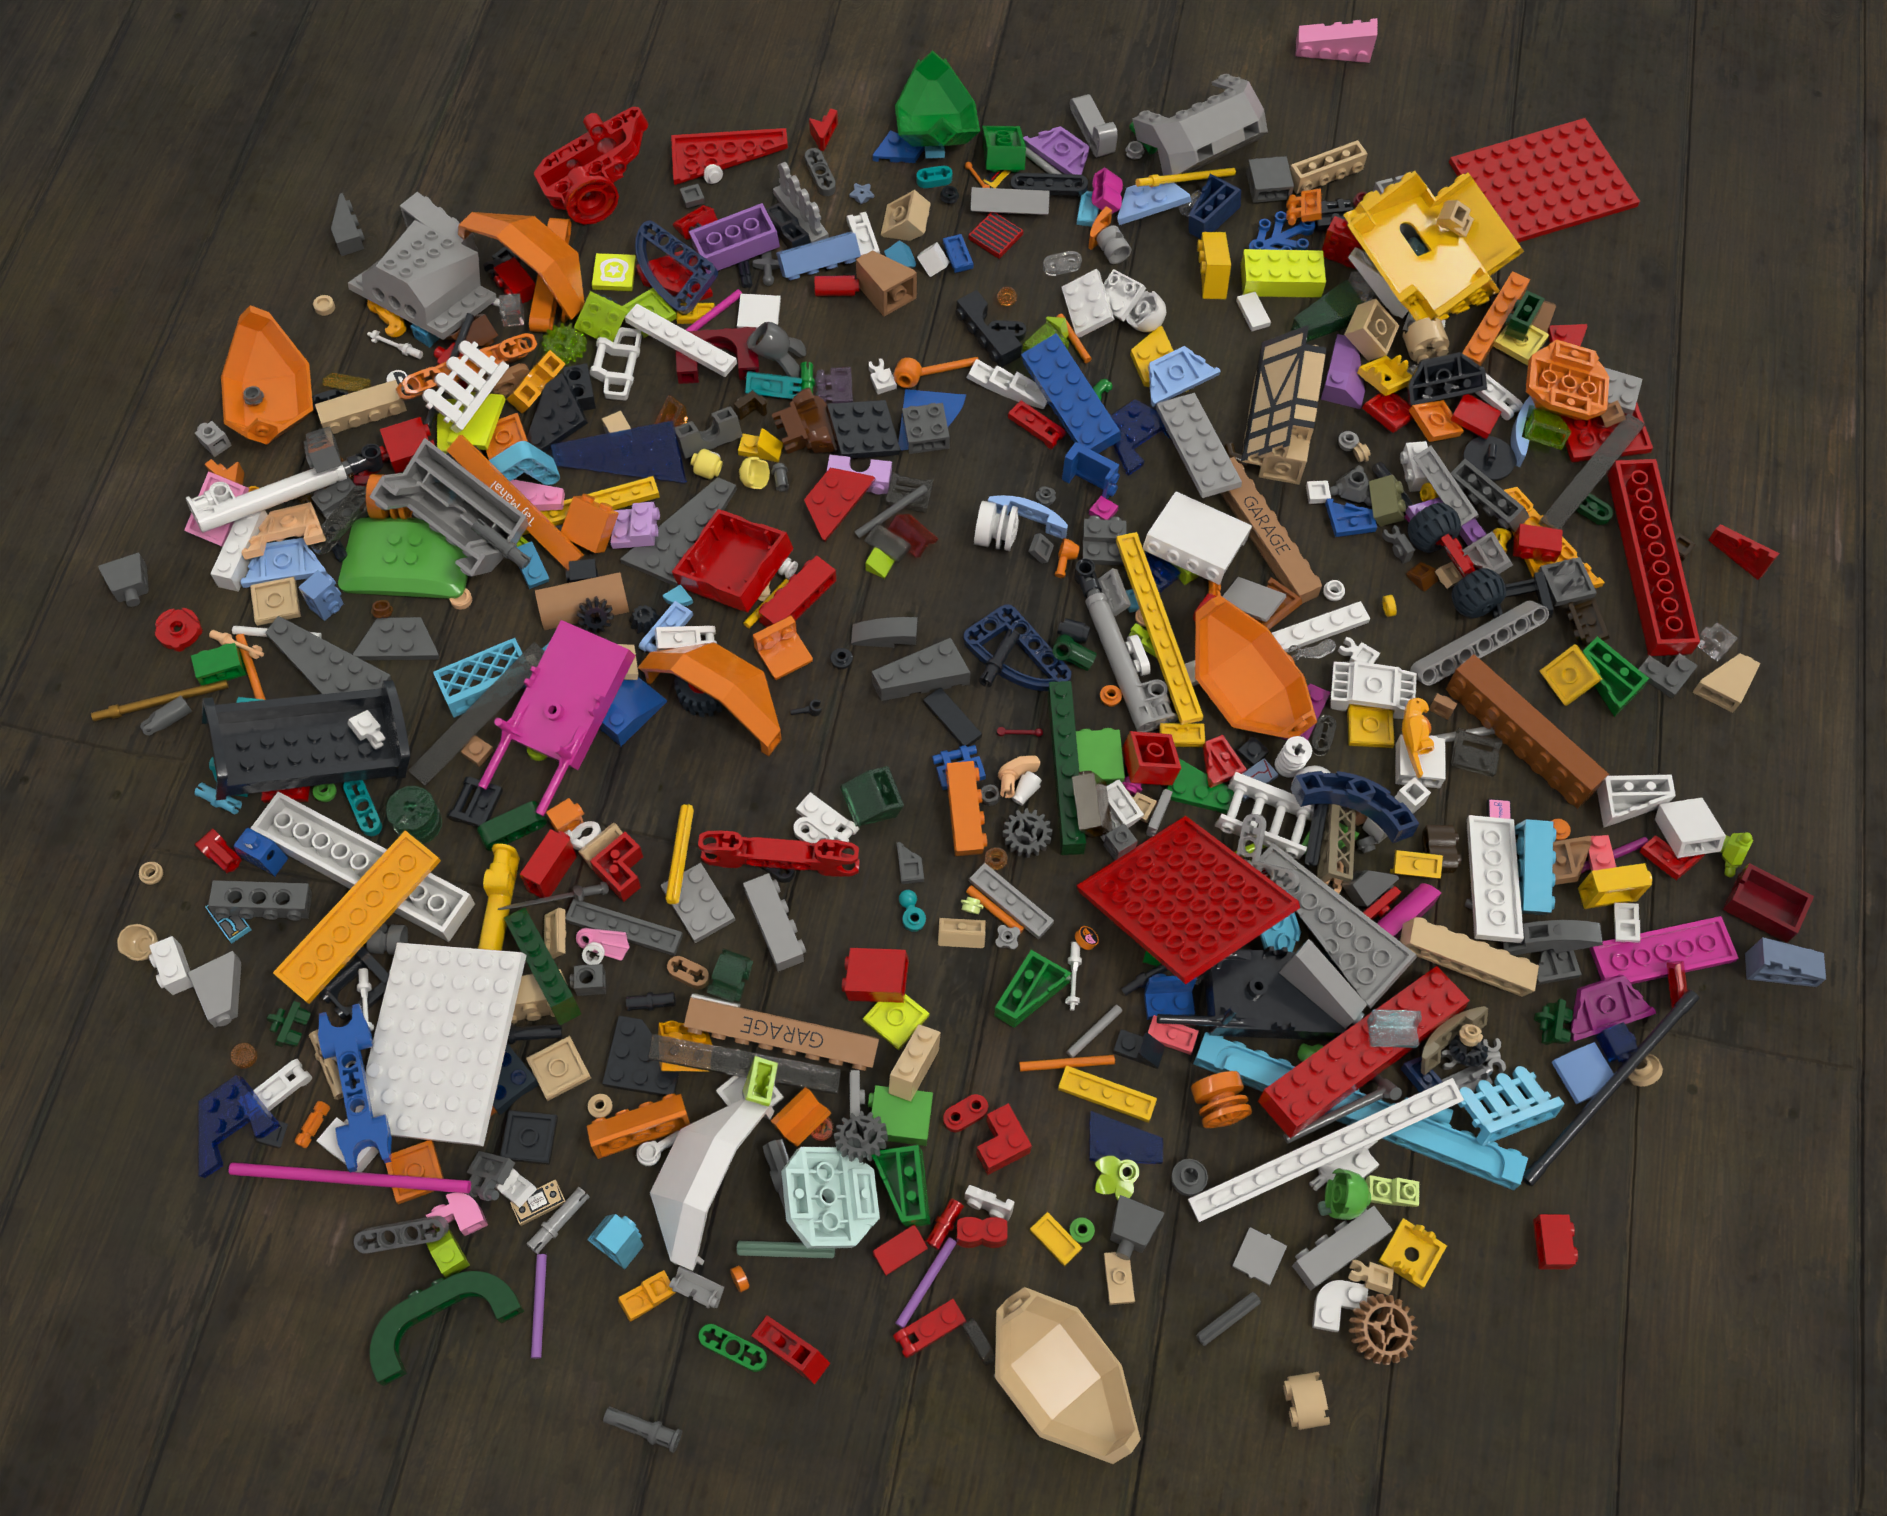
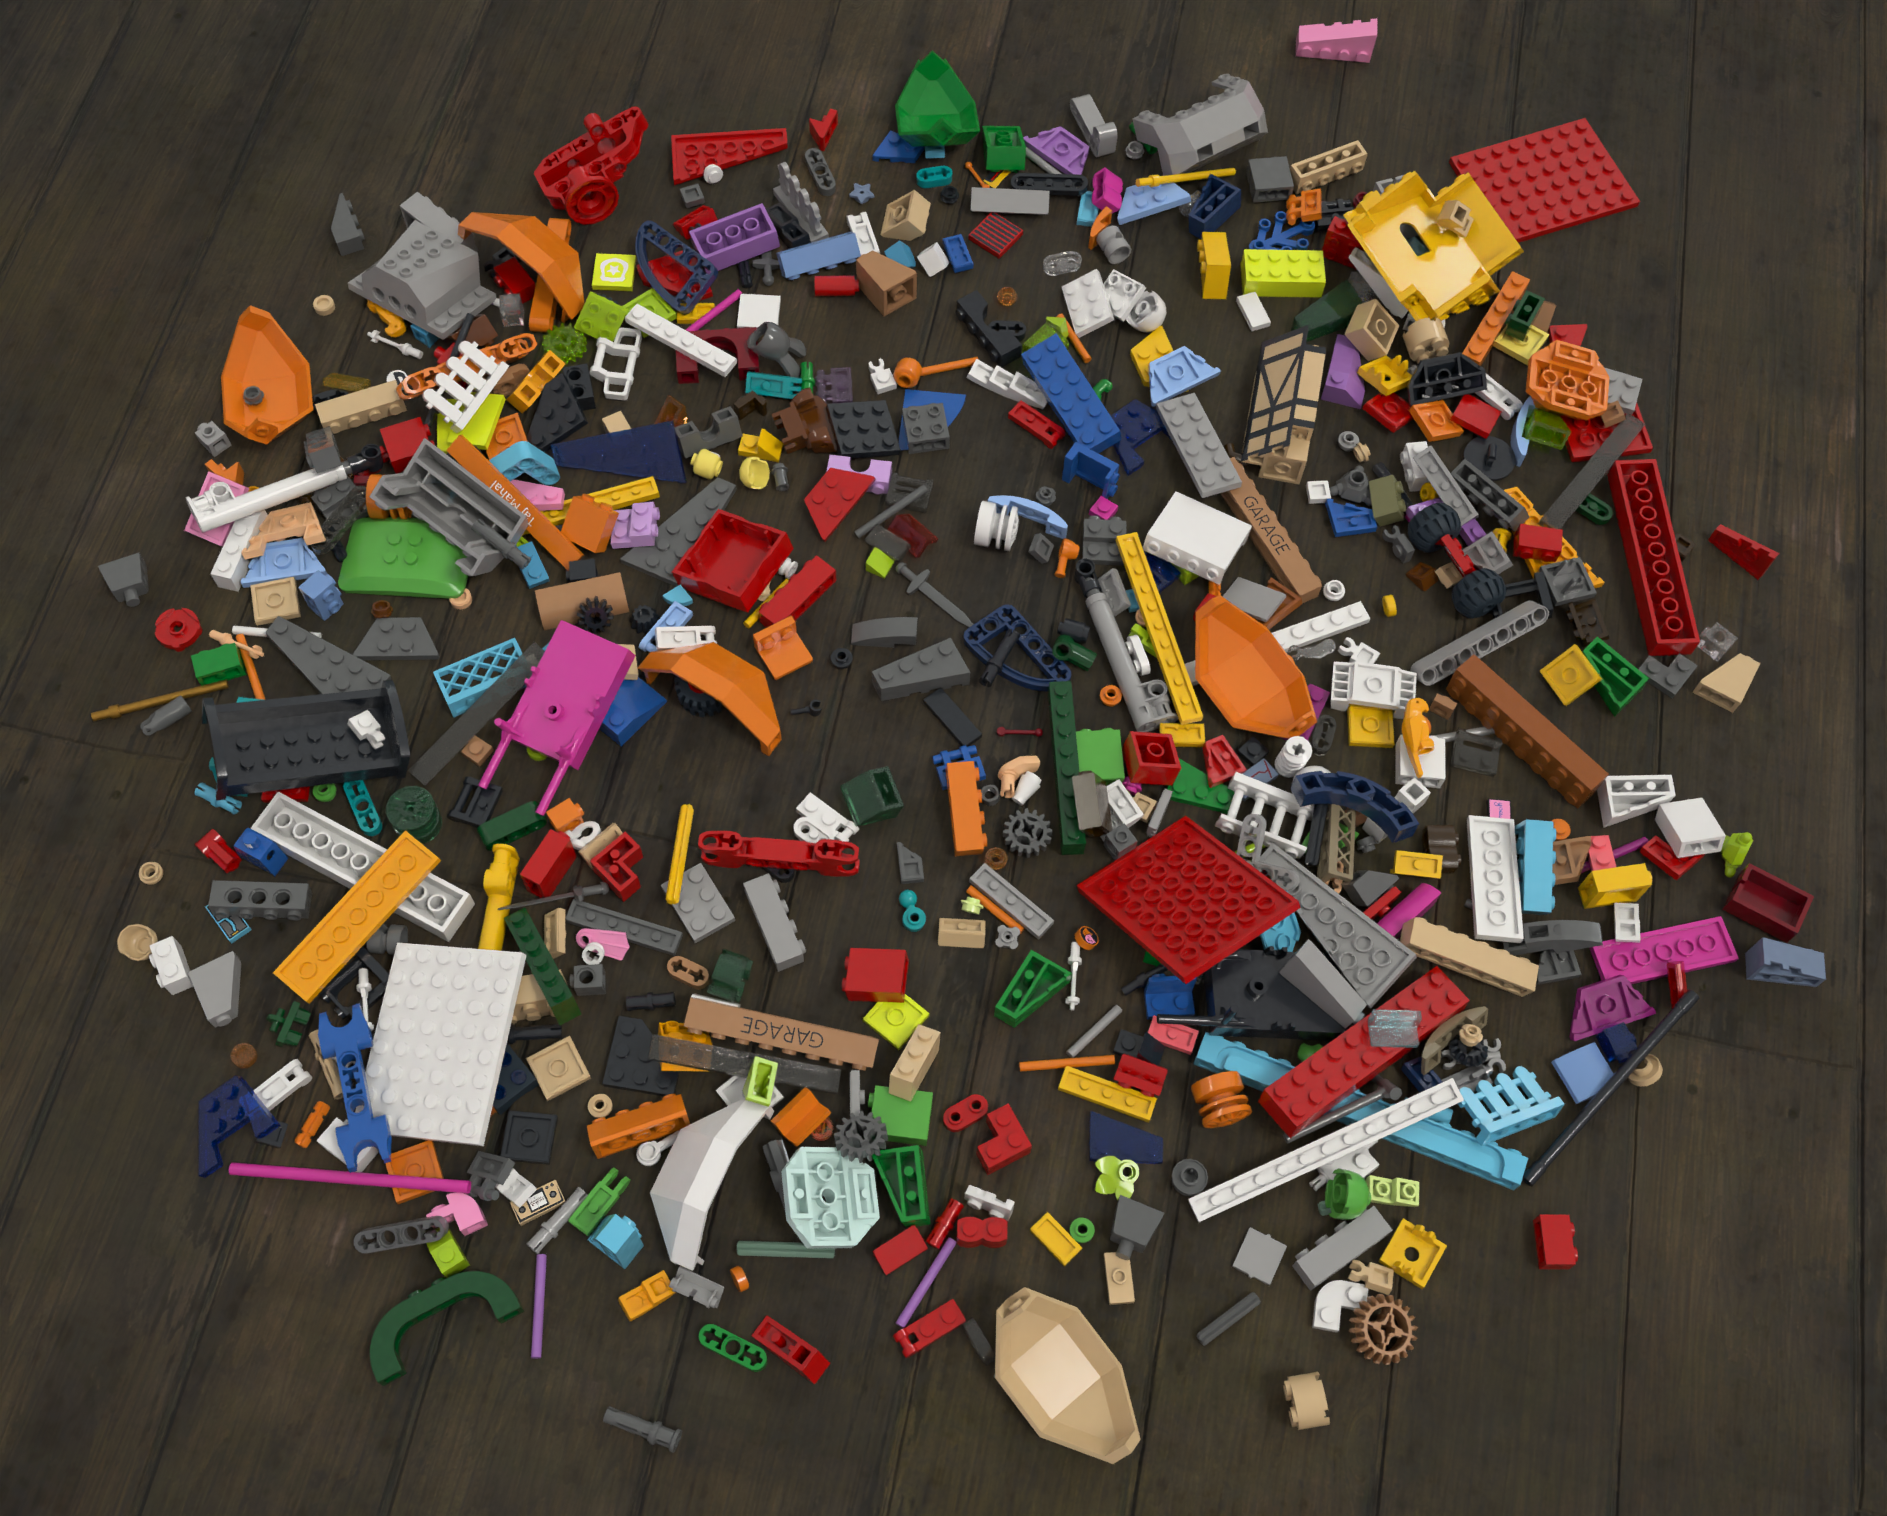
dark green hips [1534,999,1574,1045] -> none
none -> bright green hinge [568,1168,631,1237]
none -> dark grey sword [896,562,974,627]
none -> red bracket [1114,1053,1168,1097]

